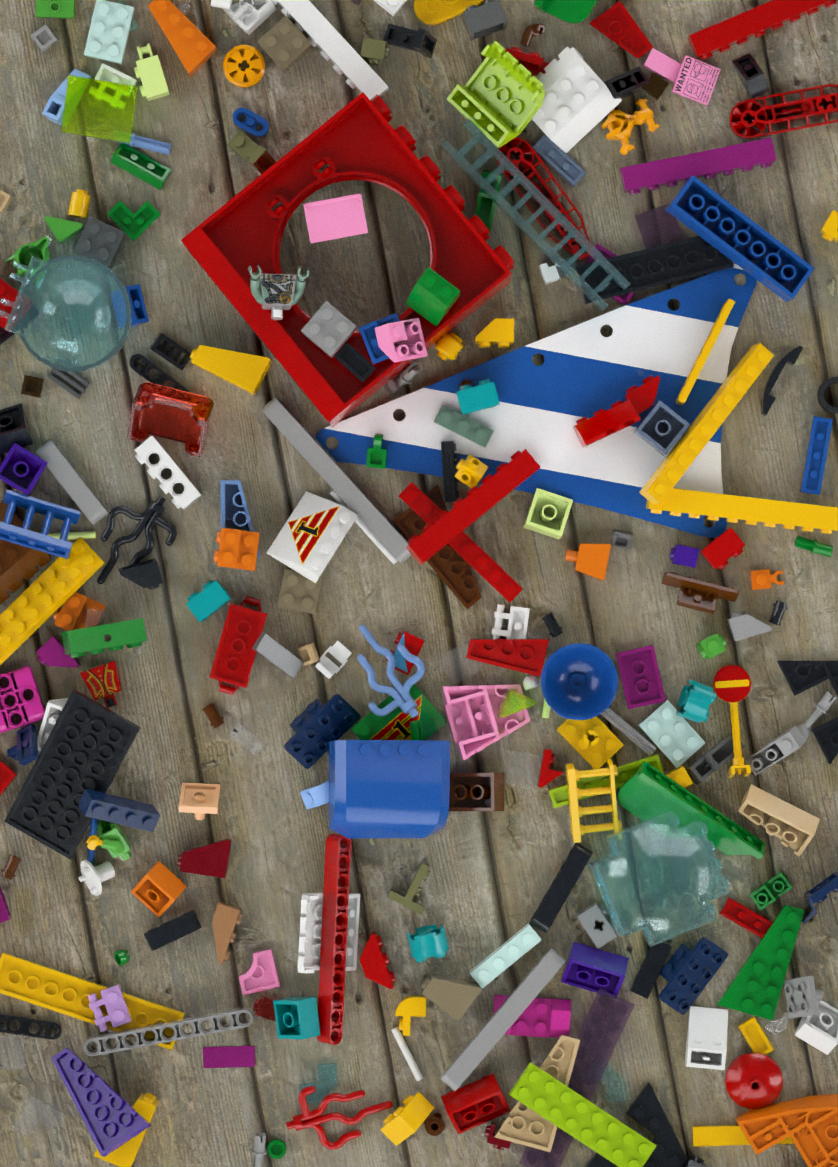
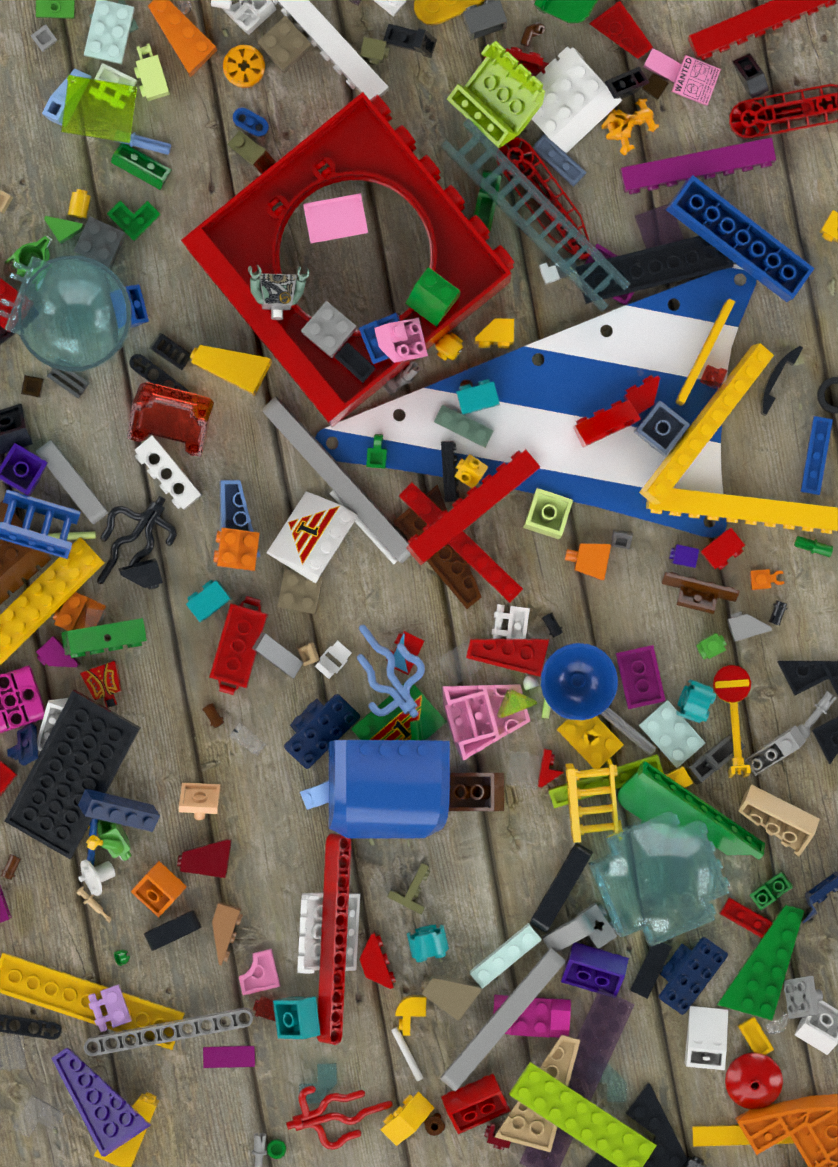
none -> tan piece [76,886,111,923]
none -> light grey beam [542,914,595,952]
none -> clear red bracket [700,365,728,390]

